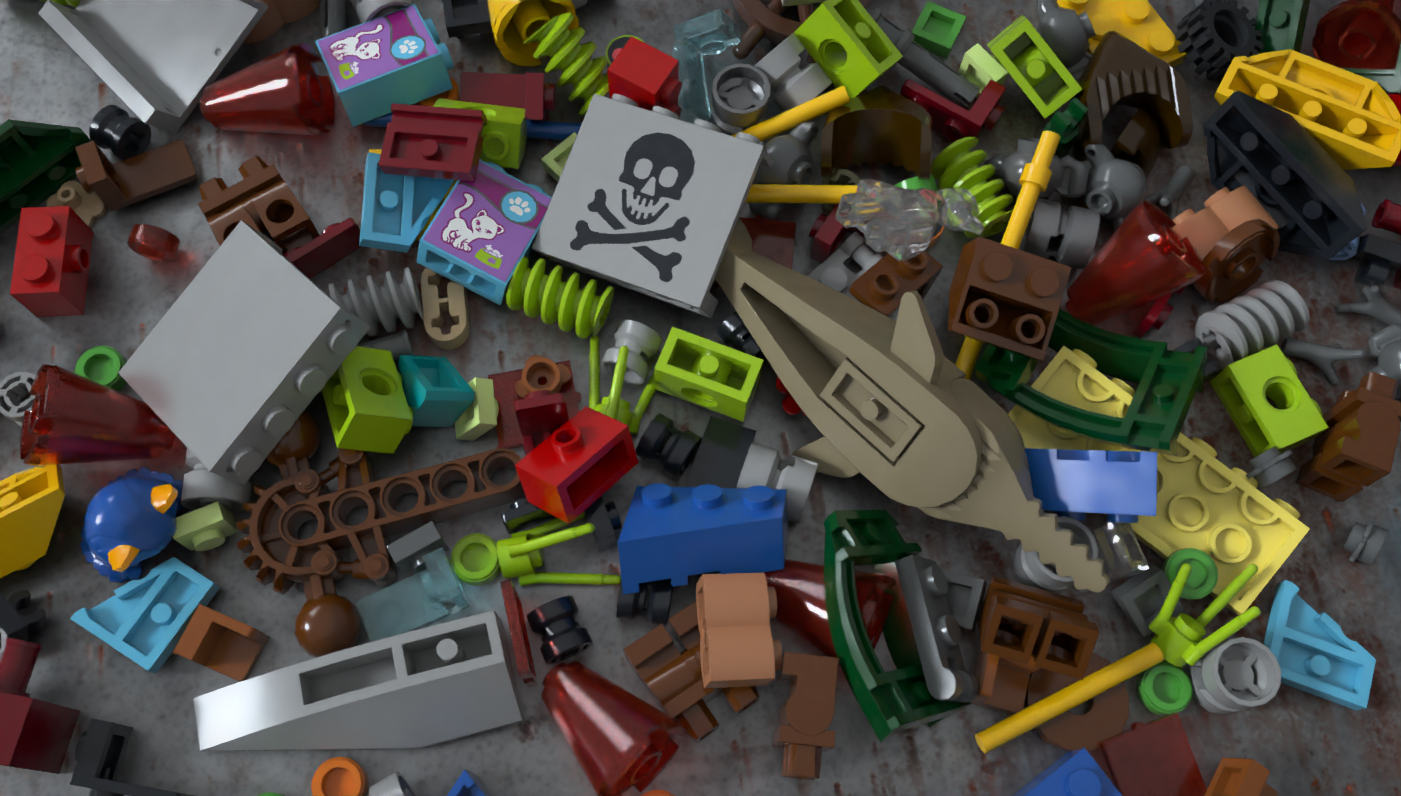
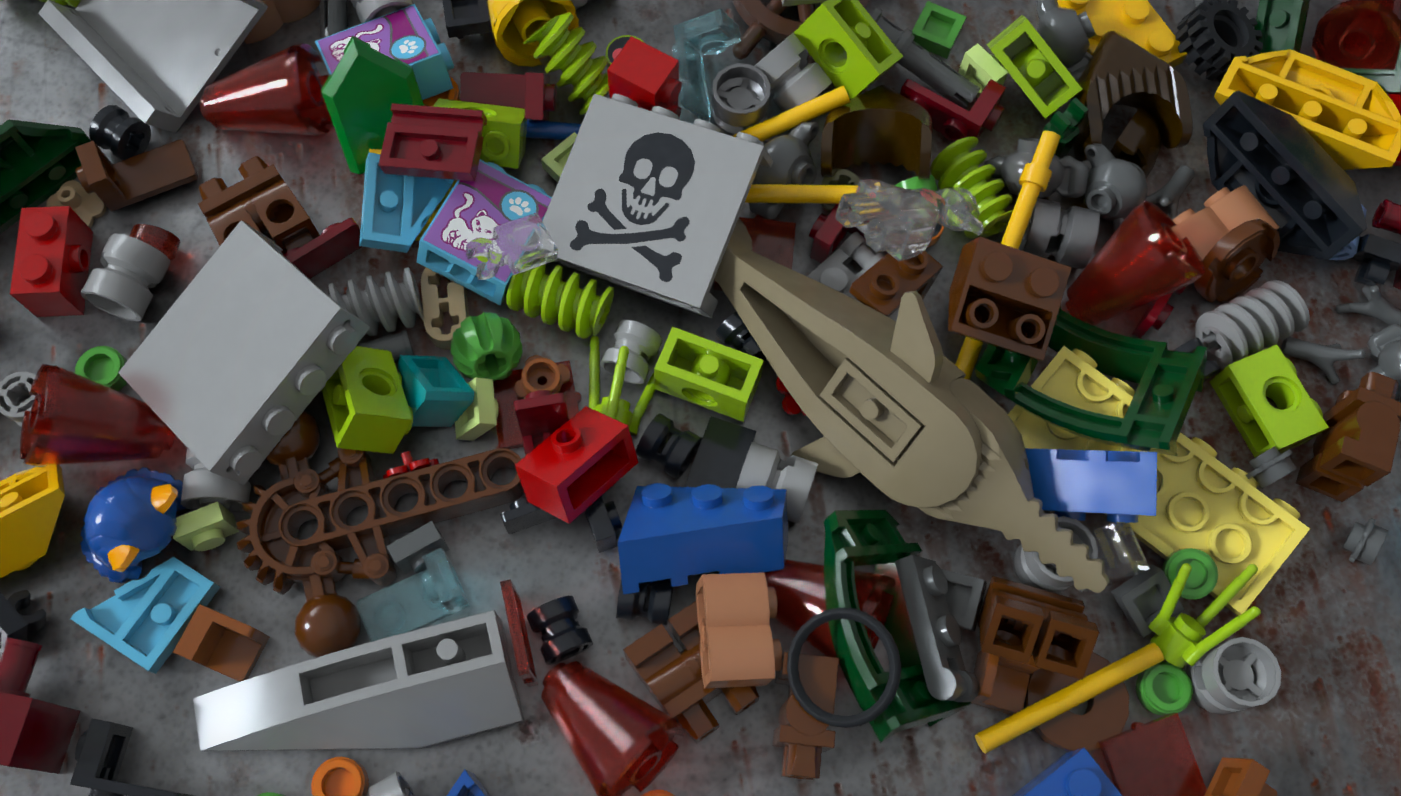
lime tile [451,533,501,586] -> none
lime plant [497,512,621,587] -> none
medium azure wing [1263,580,1376,711] -> none
none -> light grey wheel [81,234,170,322]
none -> green tile [321,36,424,174]
none -> red plant [383,451,440,479]
none -> bright green piece [451,312,523,381]
none -> clear plate [466,212,558,280]
none -> black tyre [787,607,901,728]

